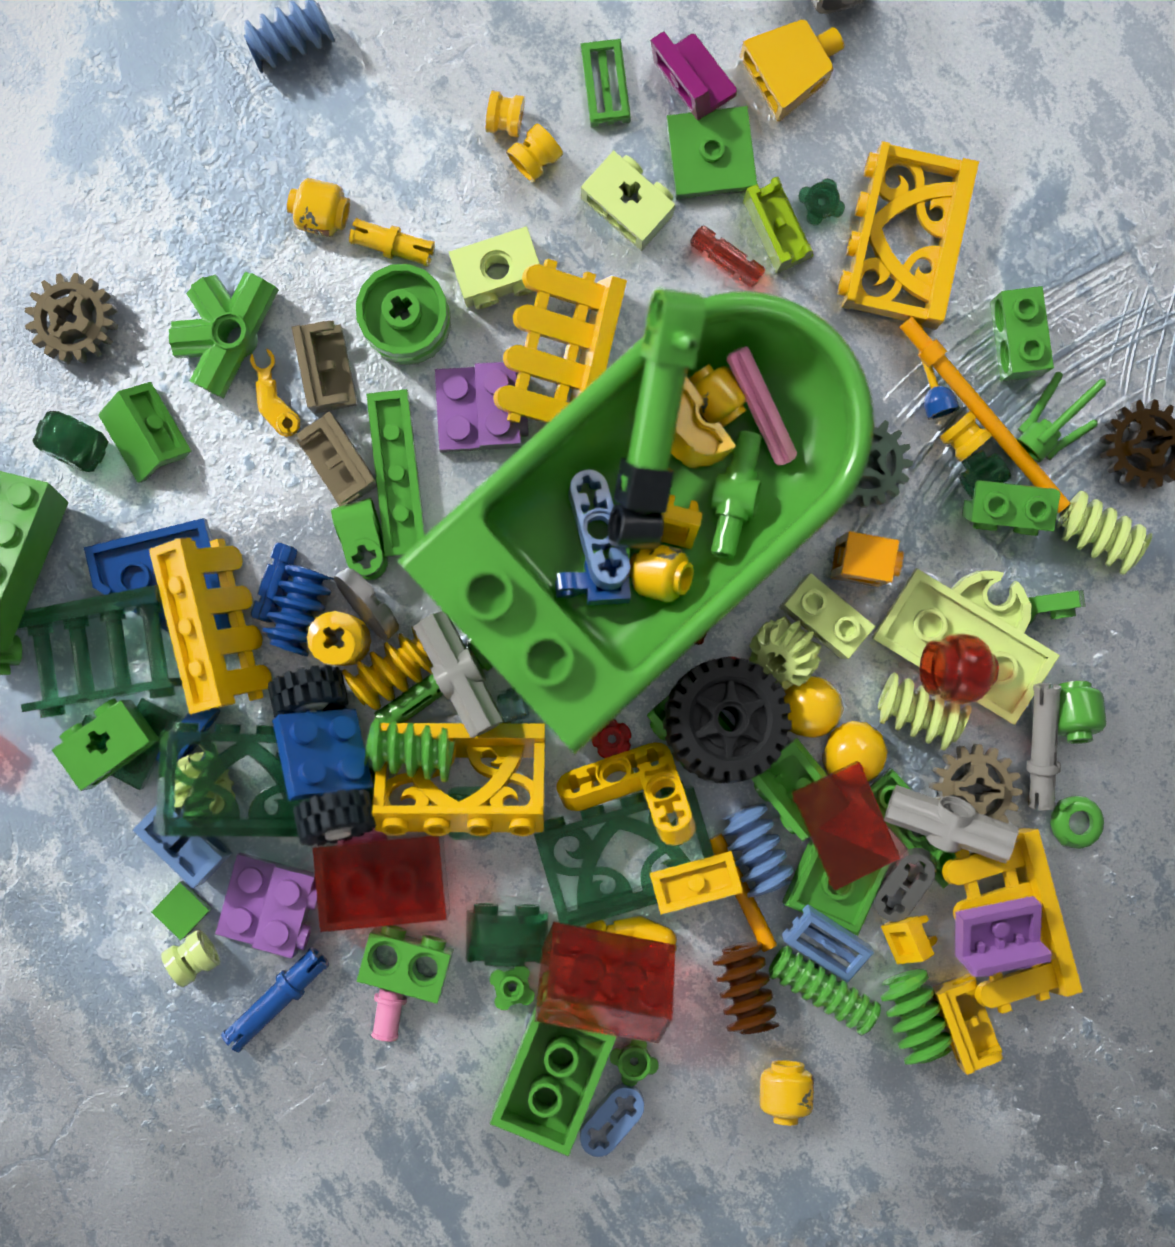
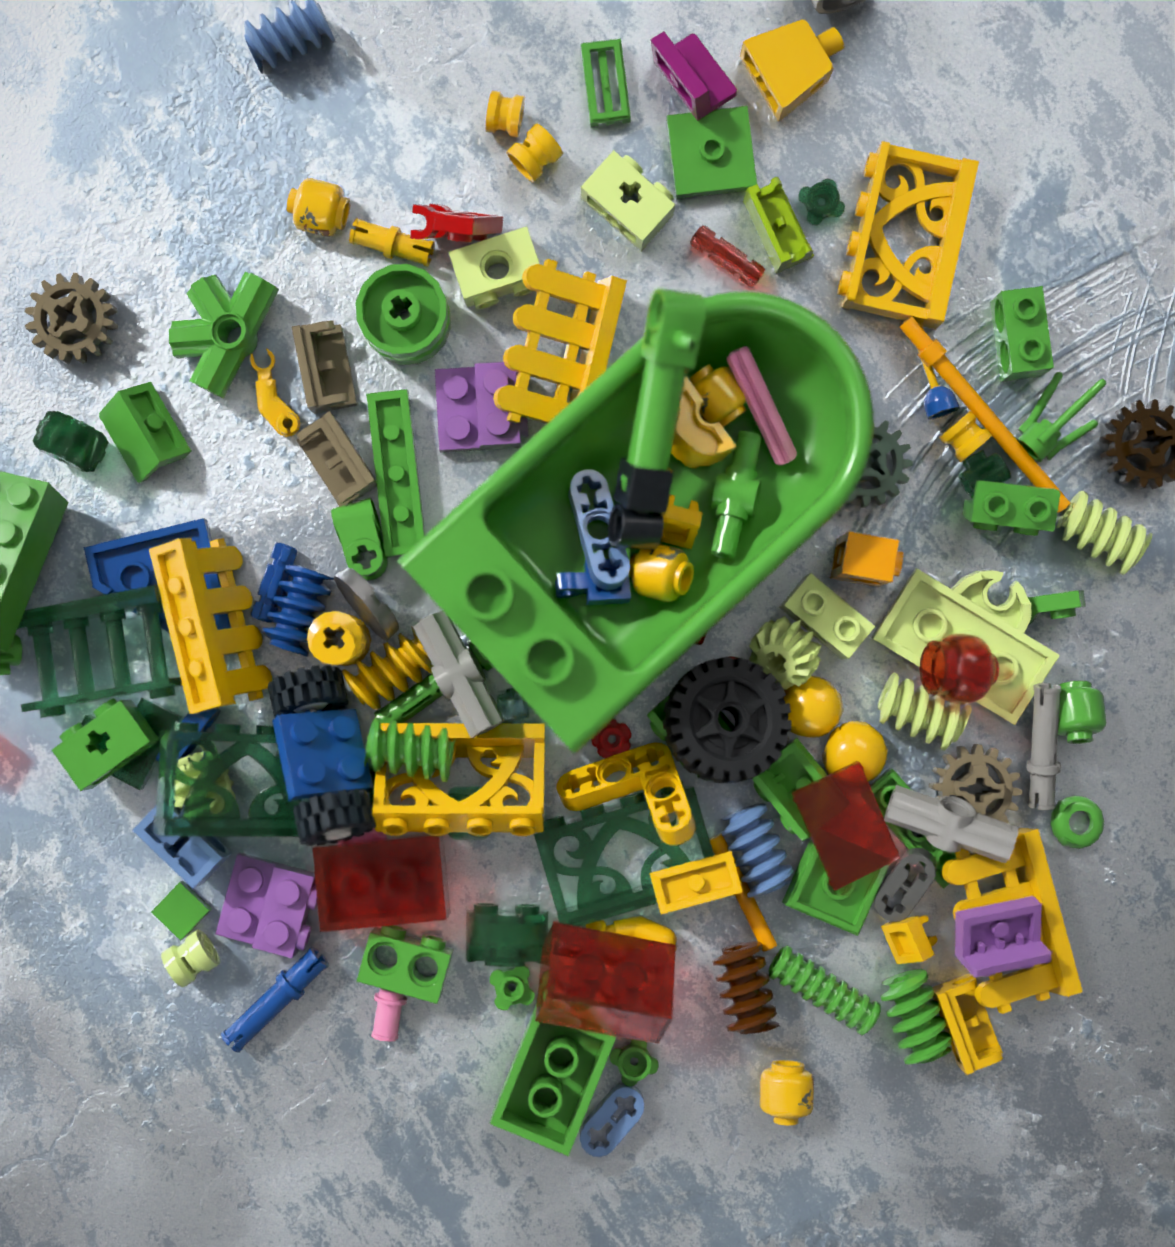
medium blue tile [782,904,874,983] -> none
none -> red plate [410,204,503,242]

